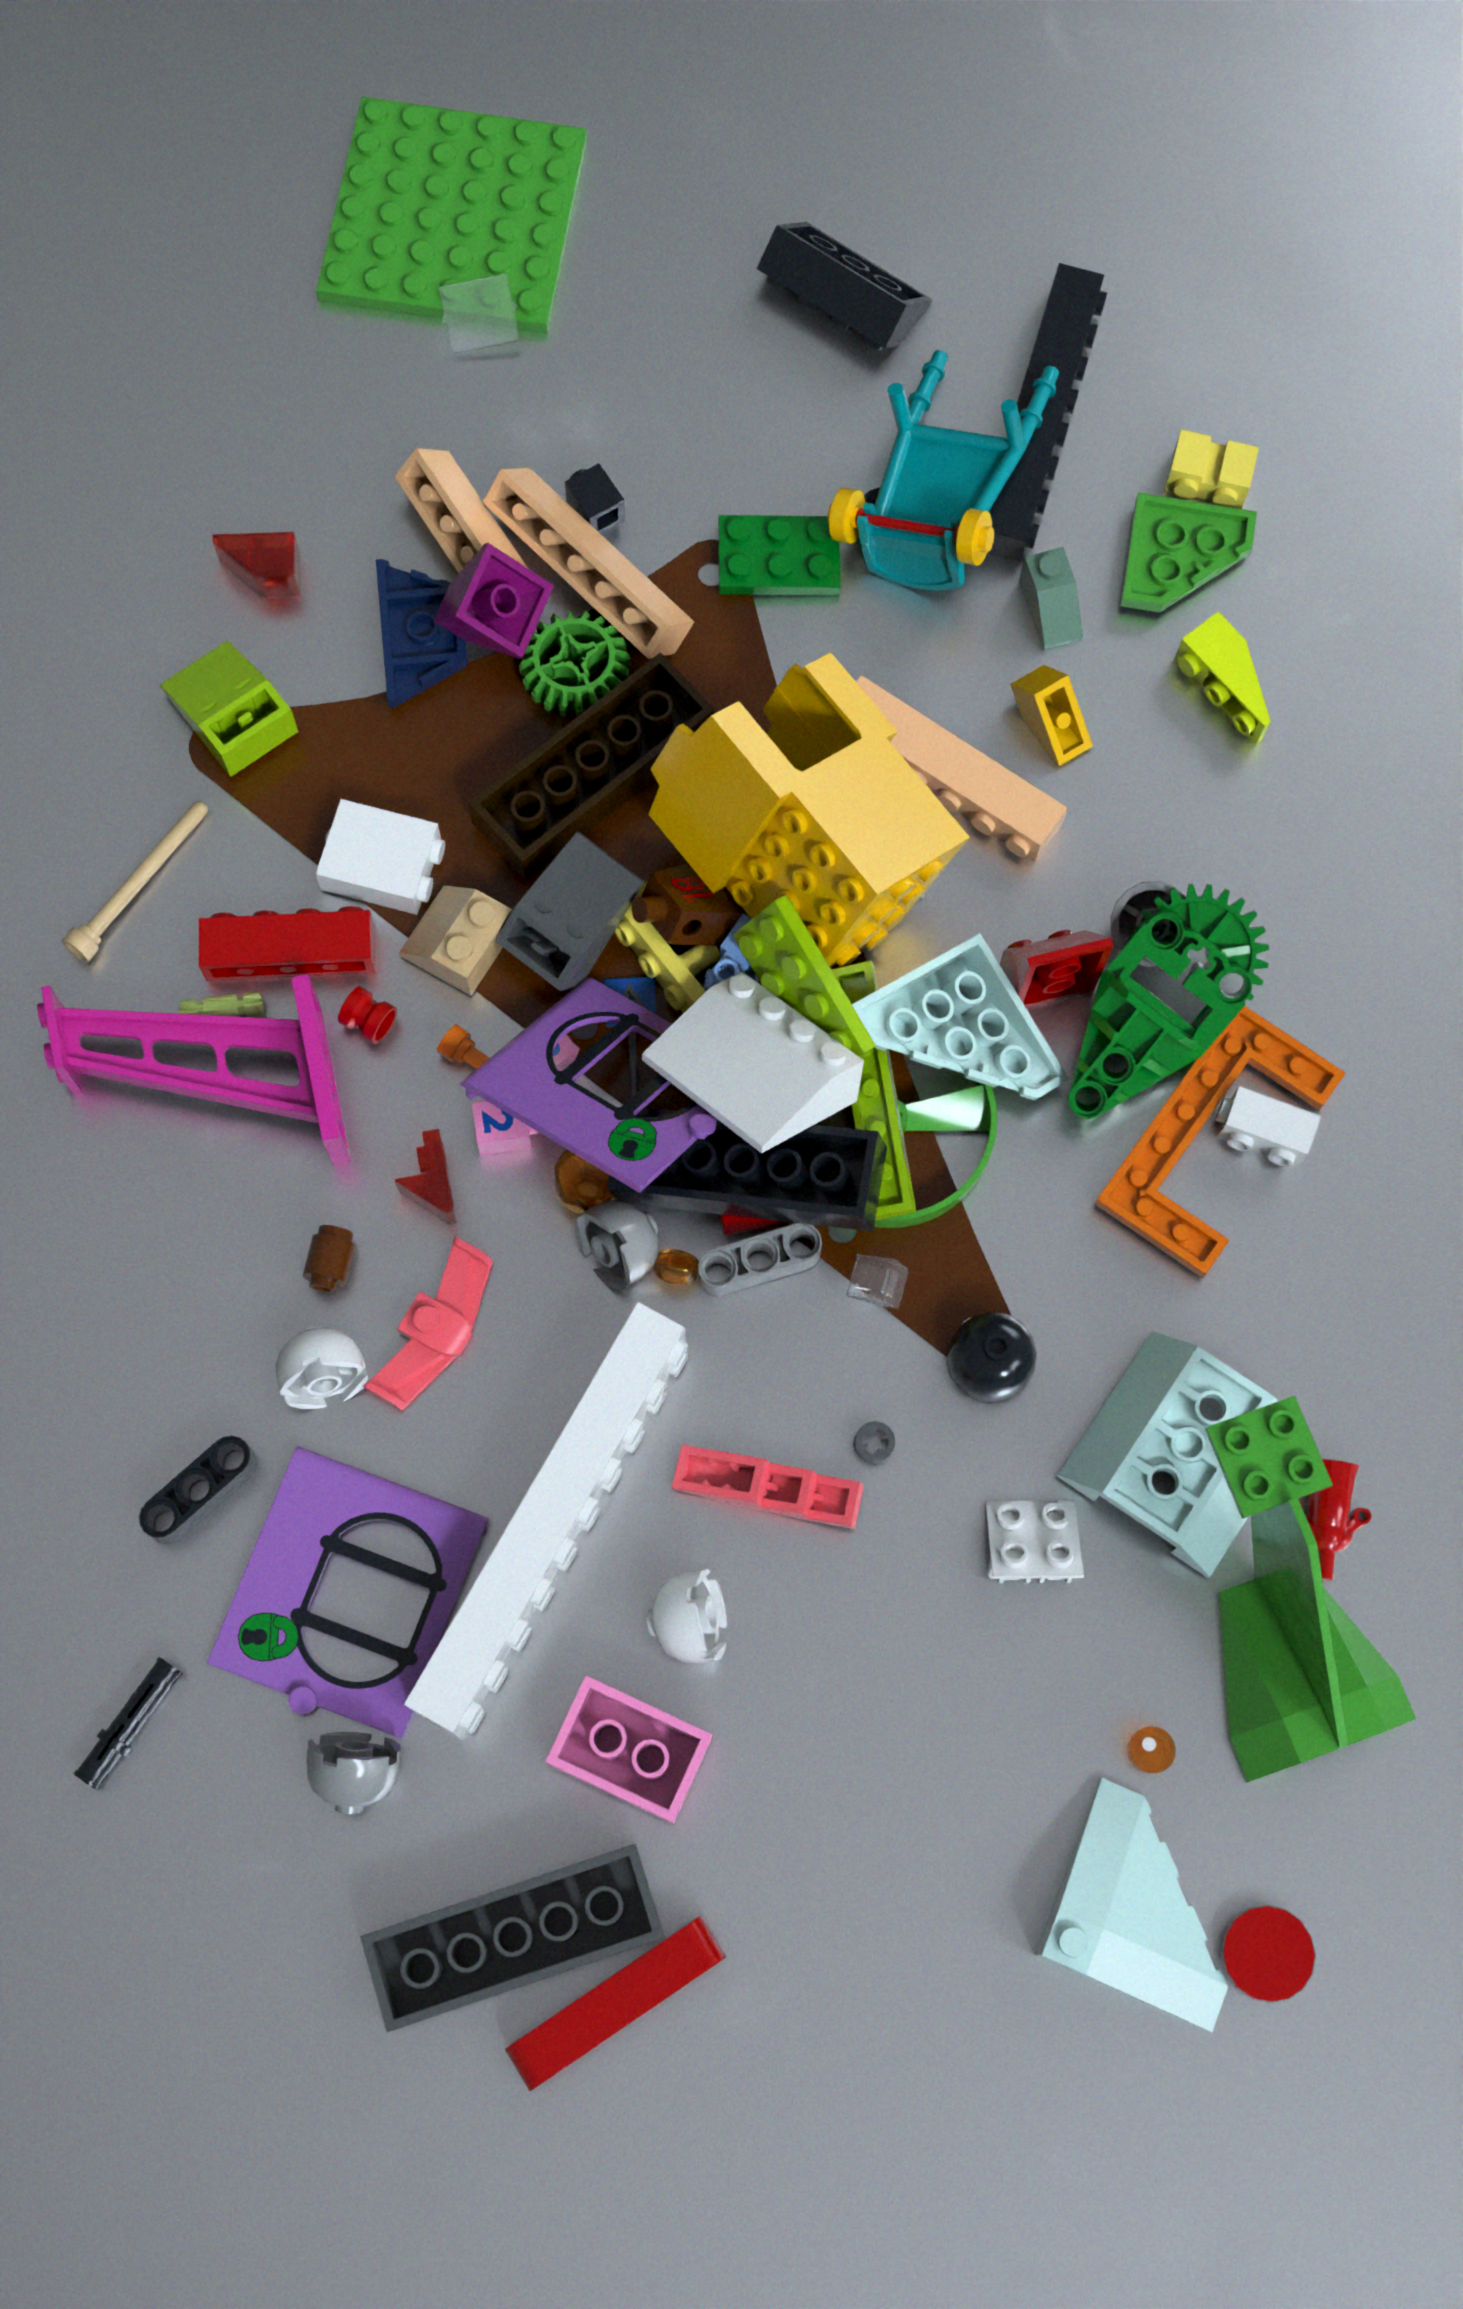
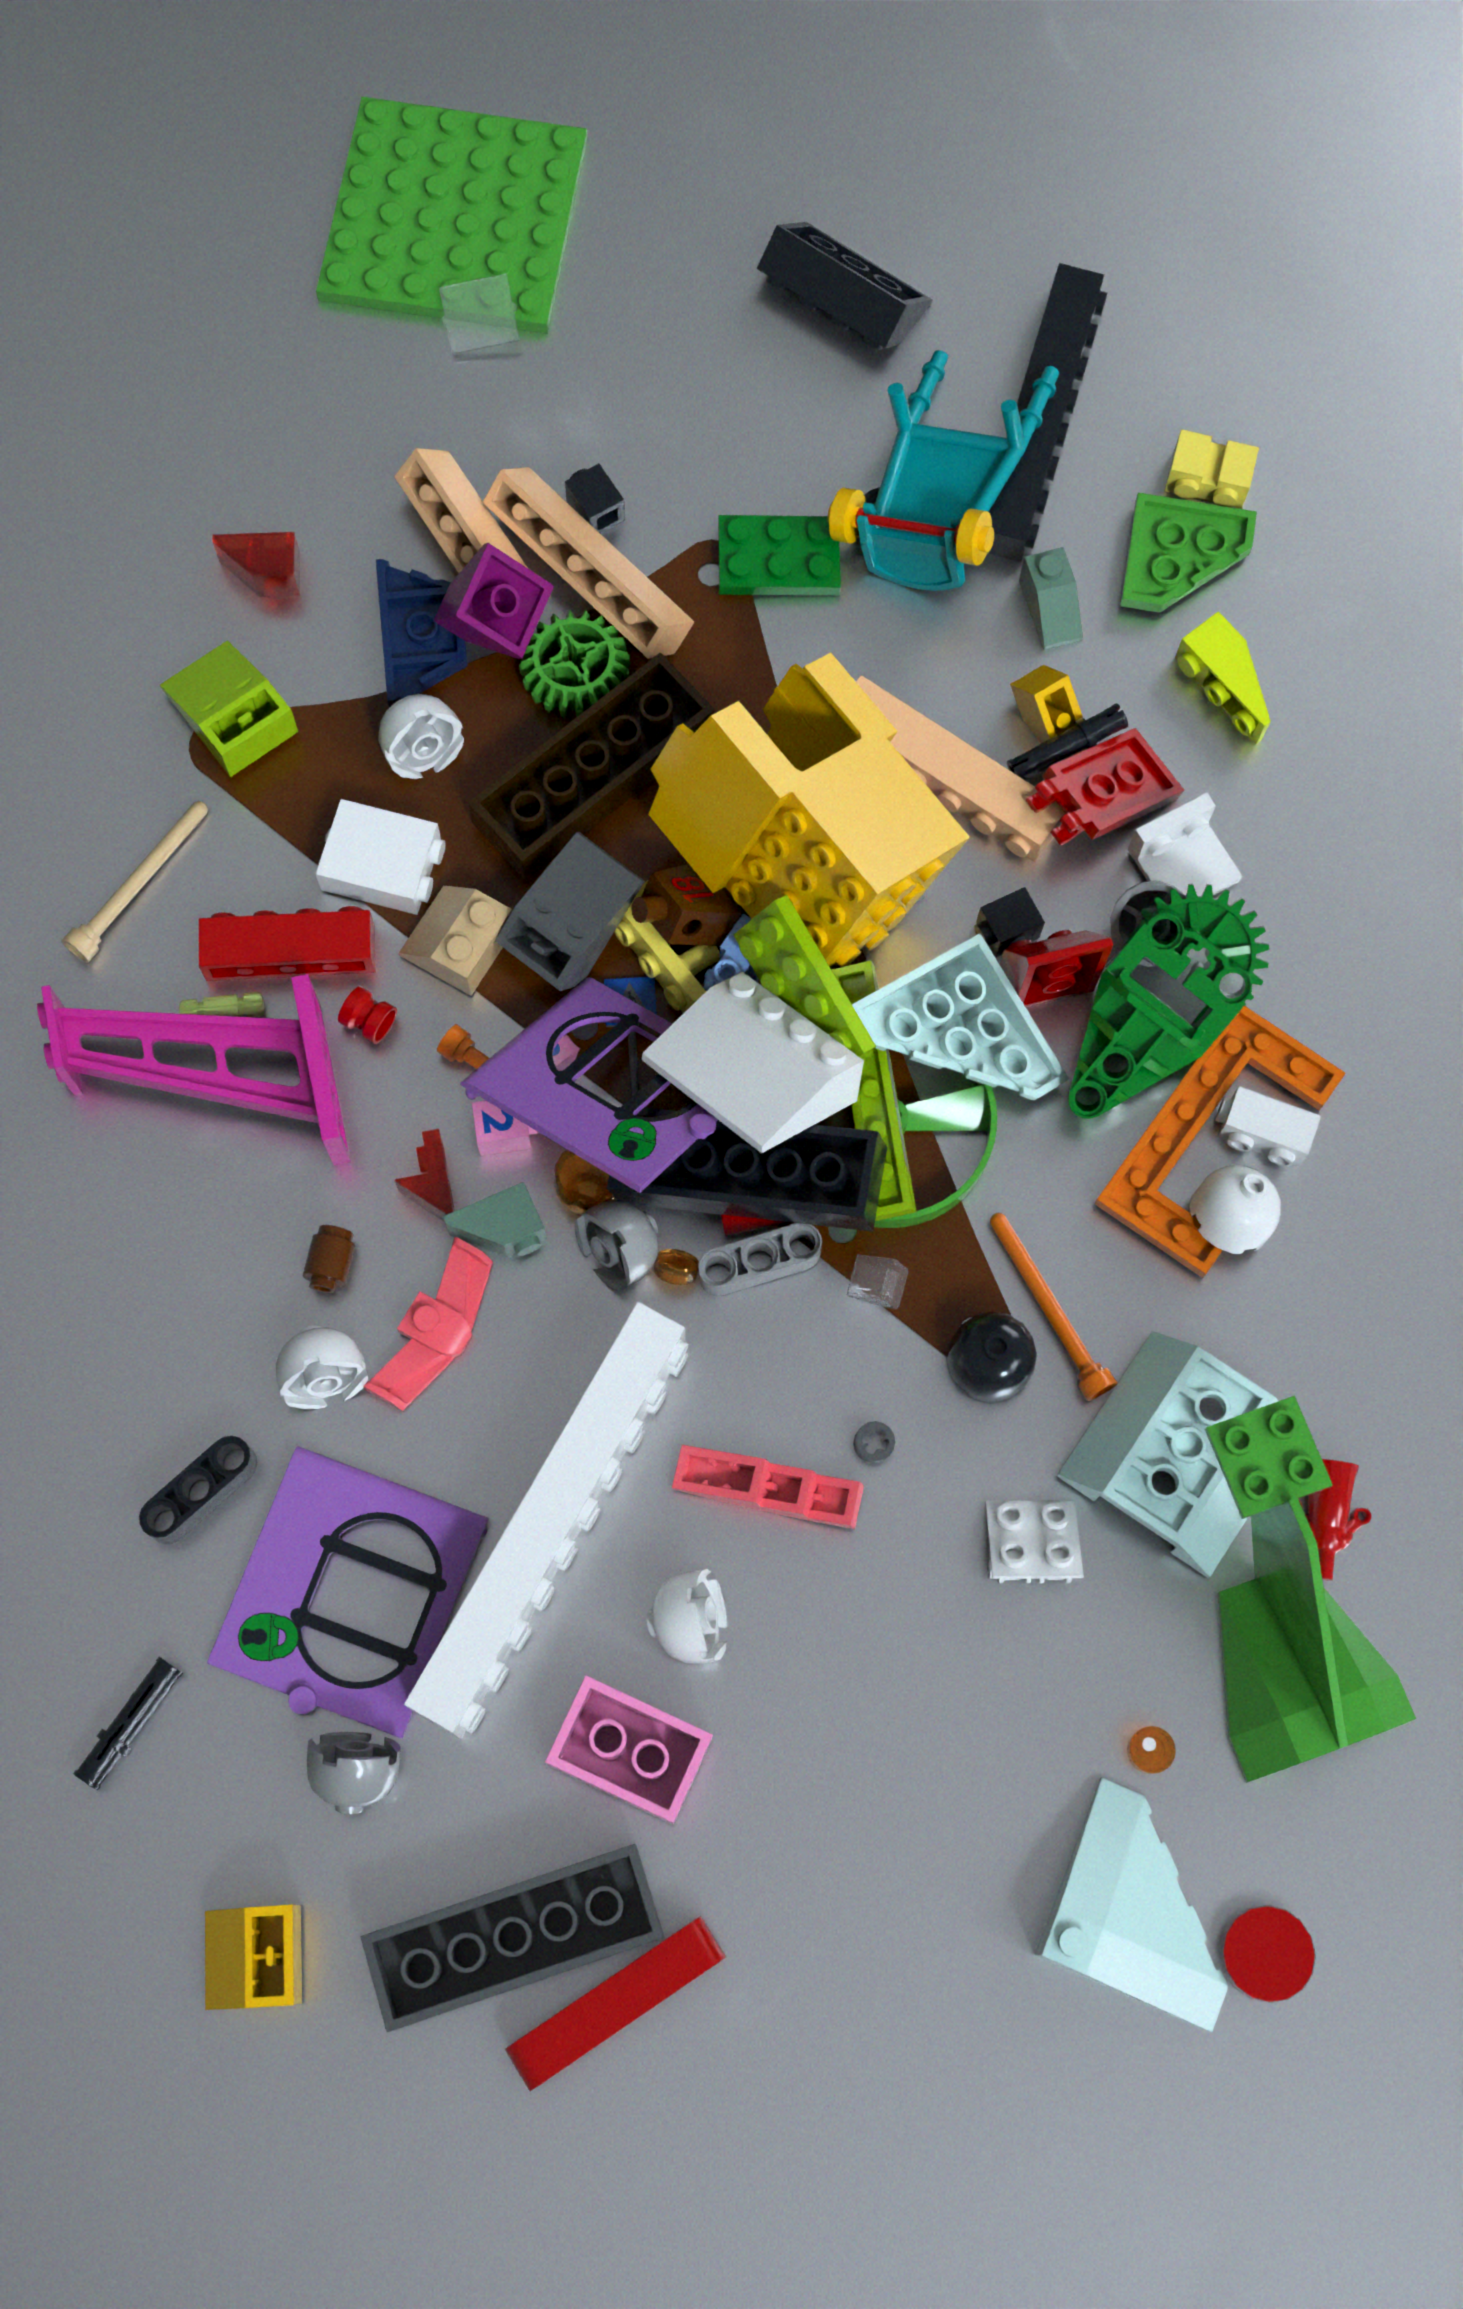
none -> yellow slope [205,1905,302,2010]
none -> white cylinder [378,694,464,779]
none -> sand green slope [443,1182,547,1256]
none -> black brick [974,887,1045,958]
none -> orange piece [990,1213,1118,1401]
none -> black pin [1007,703,1128,781]
none -> red tile [1026,728,1184,845]
none -> white bracket [1128,793,1242,896]
none -> white cylinder [1189,1165,1281,1254]

